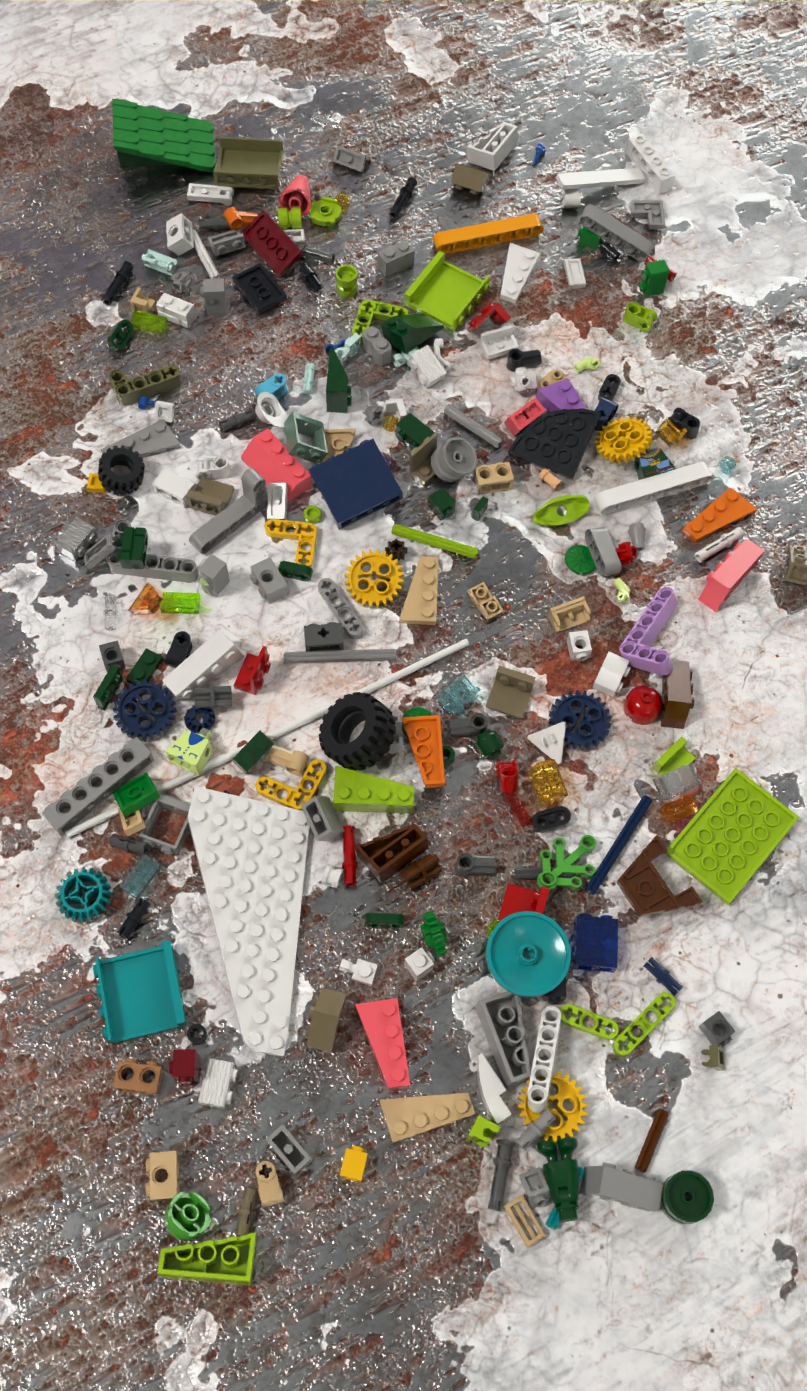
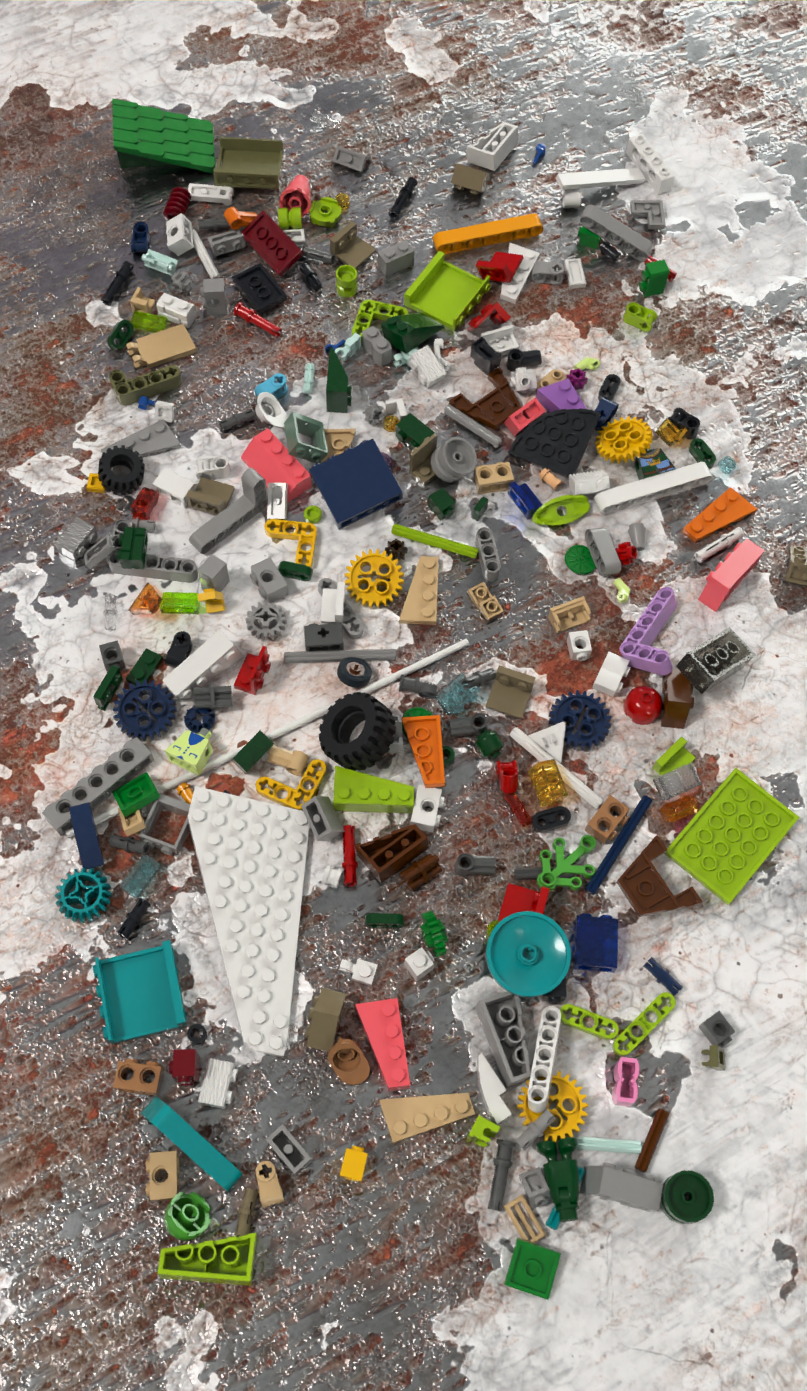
none -> dark blue slope [69,802,104,870]
none -> tan tile [126,323,197,369]
none -> clear red leg [130,487,159,520]
none -> dark blue piece [131,221,151,254]
none -> light grey pin [132,517,156,533]
none -> teal beam [141,1096,243,1192]
none -> dark red piece [163,187,191,221]
none -> light orange pin [177,782,194,804]
none -> yellow bracket [197,588,225,613]
none -> red pin [233,302,282,338]
none -> light grey gear [246,601,287,641]
none -> white panel [320,582,345,624]
none -> medium nougat piece [327,1037,370,1085]
none -> dark tan bracket [330,221,376,269]
none -> black wheel [337,657,372,688]
none -> dark grey connector [399,675,437,699]
none -> white brick [410,785,445,833]
none -> reddish brown wing [449,367,521,430]
none -> dark grey pin [461,668,496,690]
none -> black piece [470,337,501,376]
none -> light grey beam [475,527,501,582]
none -> red bracket [476,252,524,283]
none -> green tile [504,1238,561,1300]
none -> clear blue panel [508,481,542,520]
none -> white axle [510,727,603,809]
none -> light grey piece [531,260,564,285]
none -> magenta gear [566,368,588,390]
none -> white brick [569,469,610,495]
none -> light aqua axle [577,1136,642,1154]
none -> medium nougat brick [585,795,630,845]
none -> bright pink brick [612,1057,639,1107]
none -> clear smoke brick [676,627,756,694]
none -> dark green beam [689,438,716,469]

